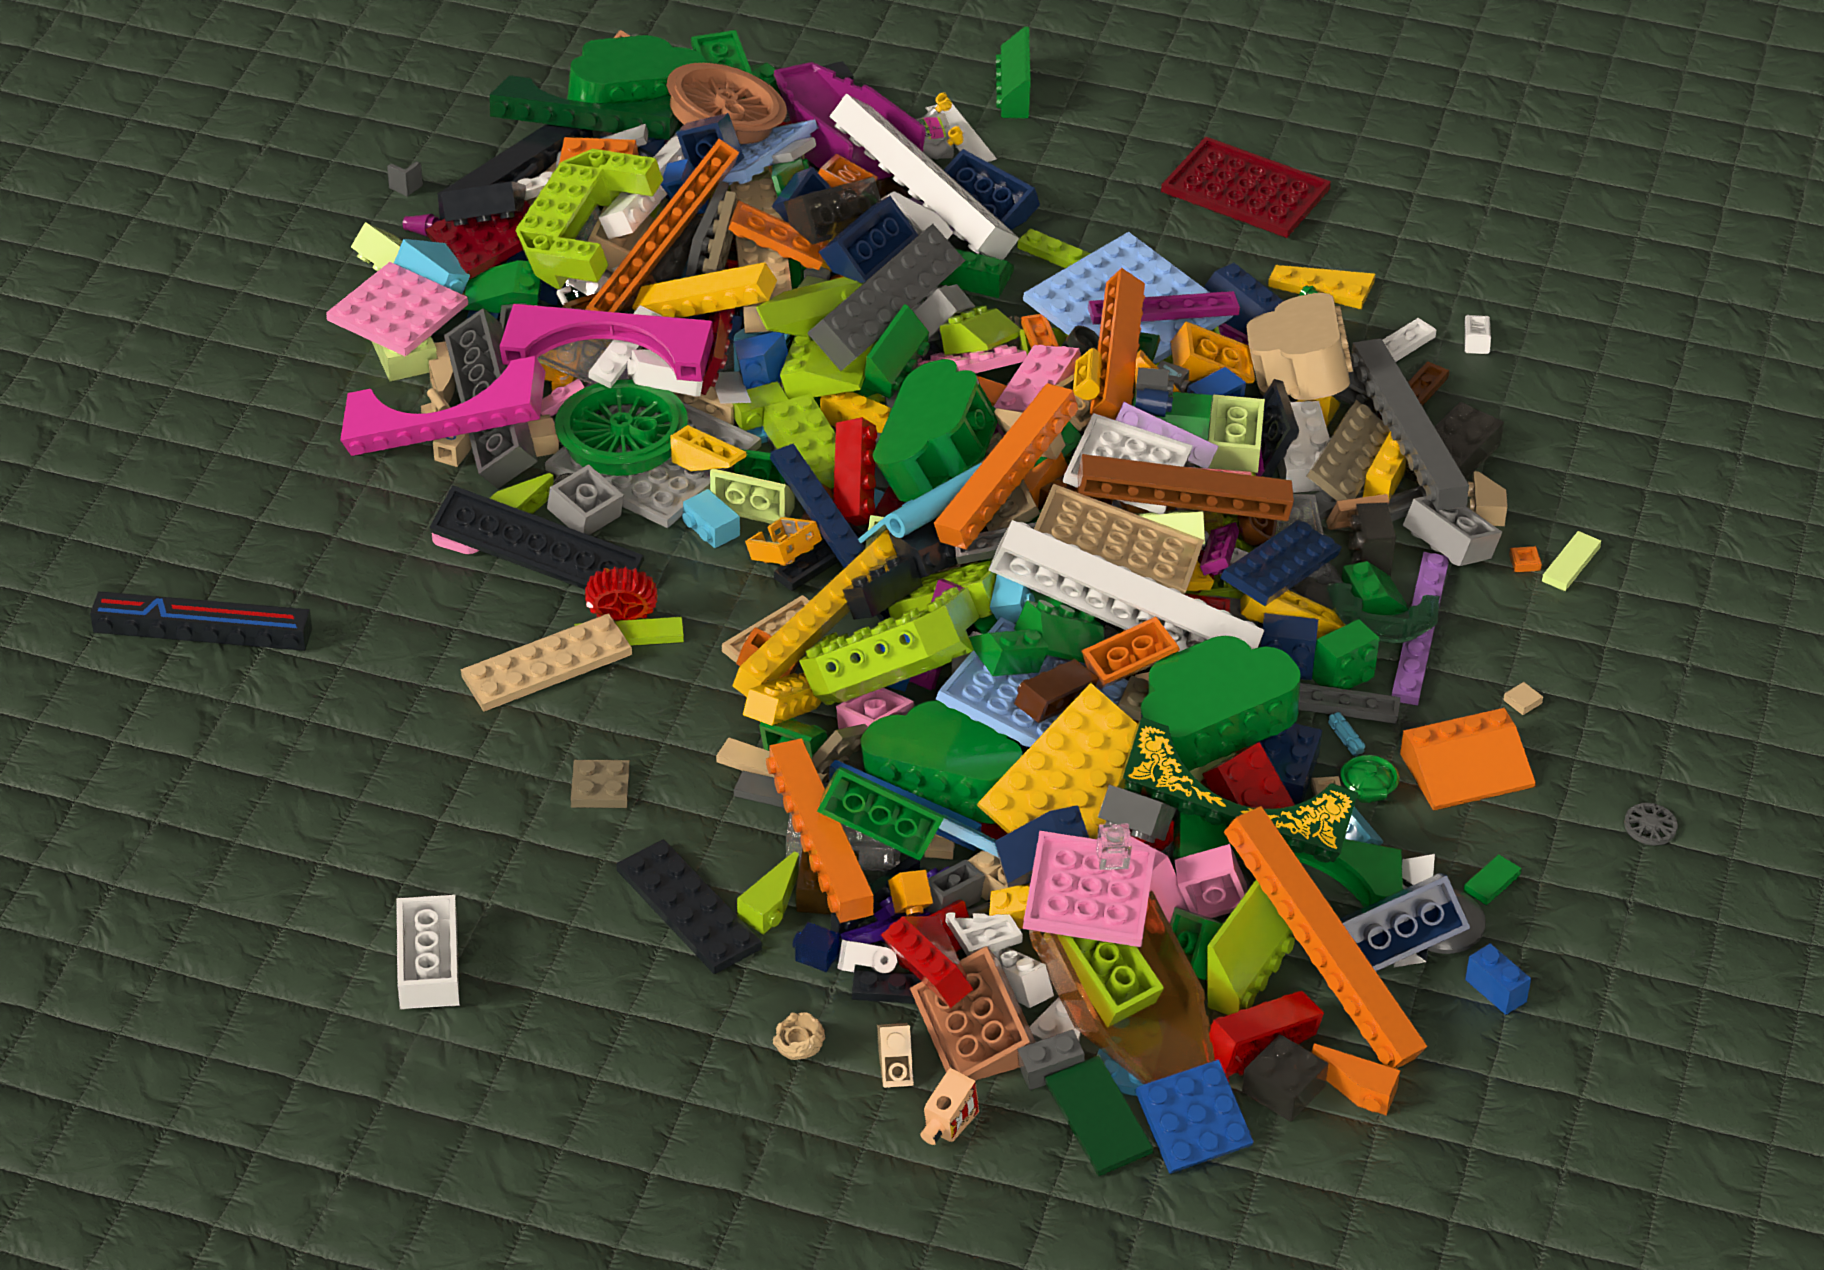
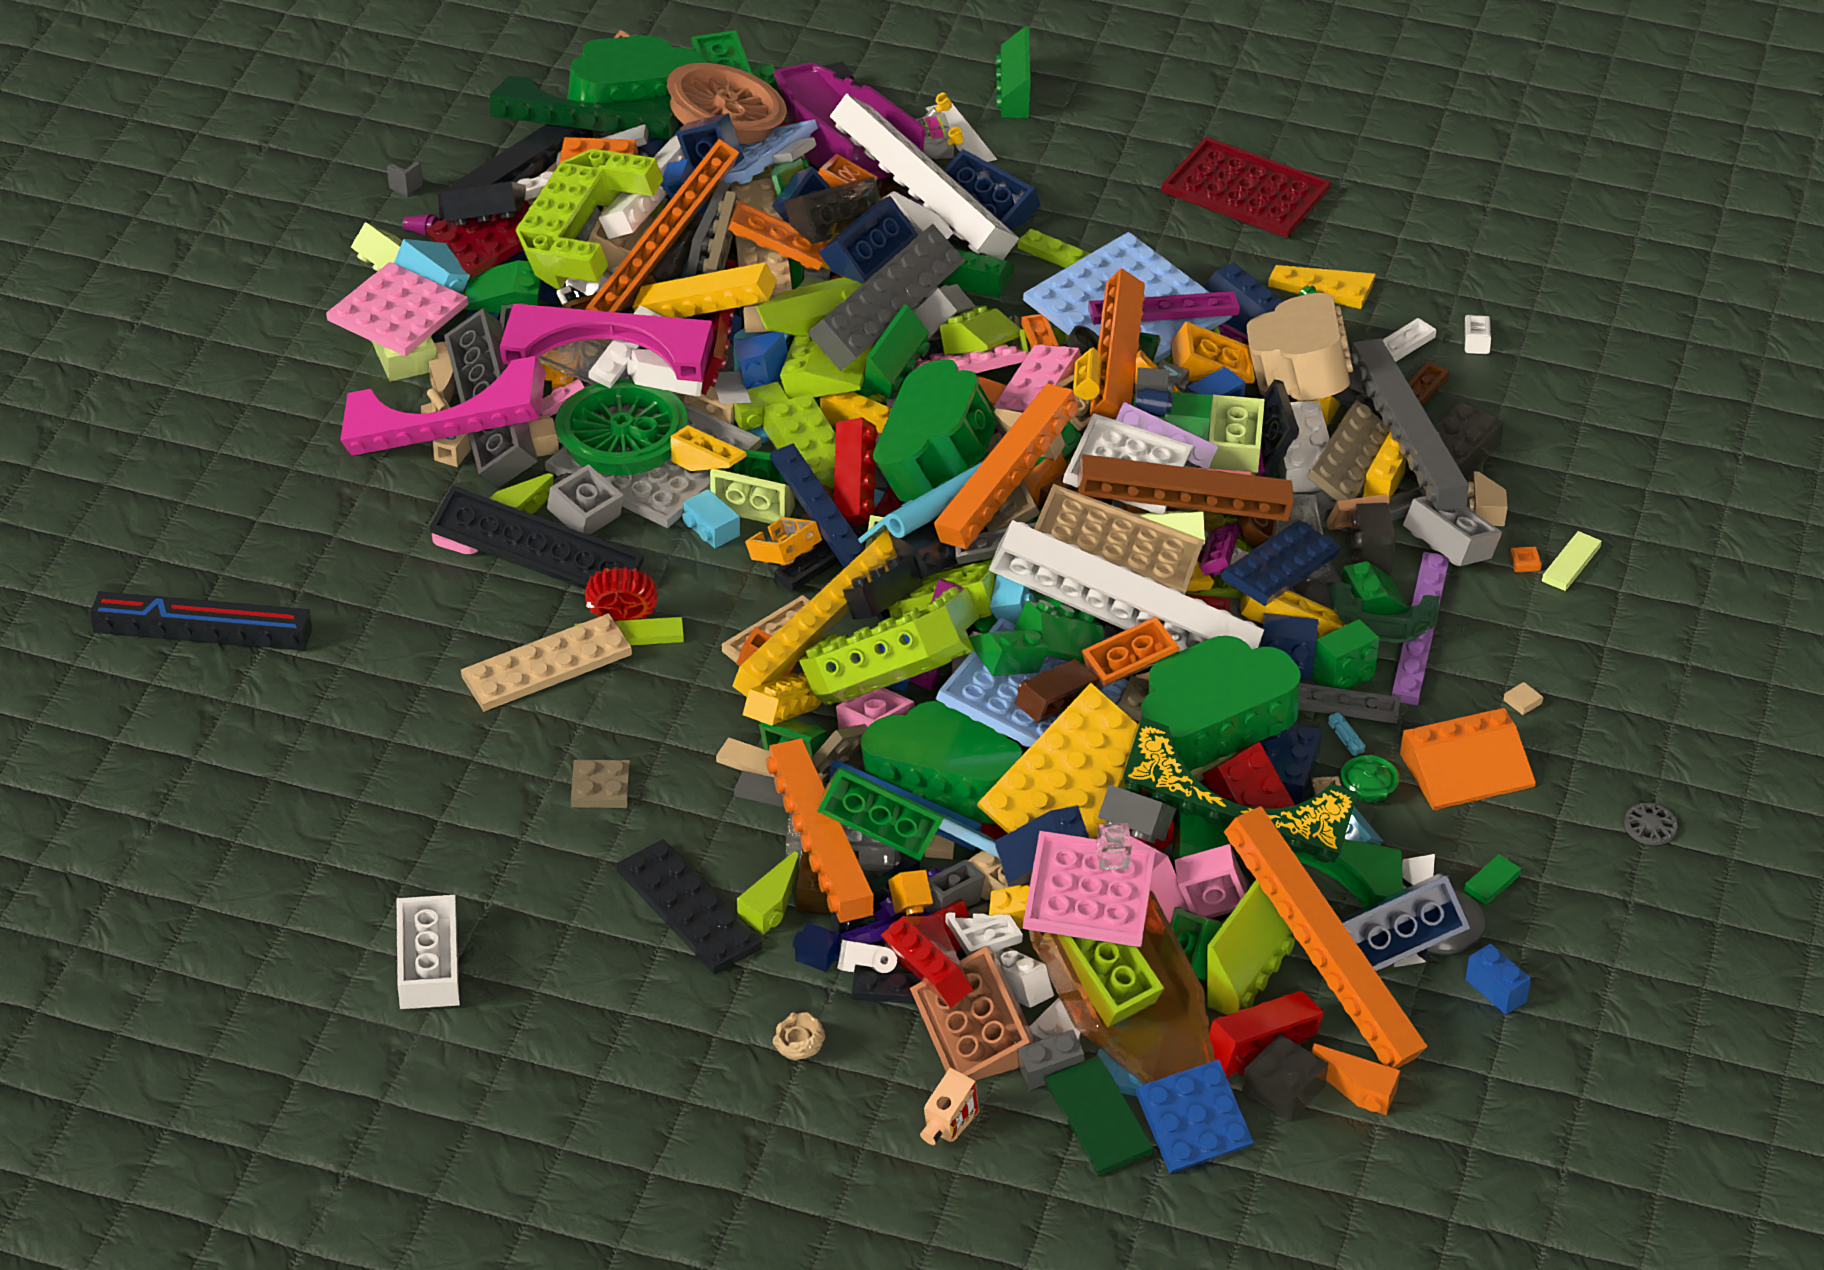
tan slope [877,1023,913,1087] -> none

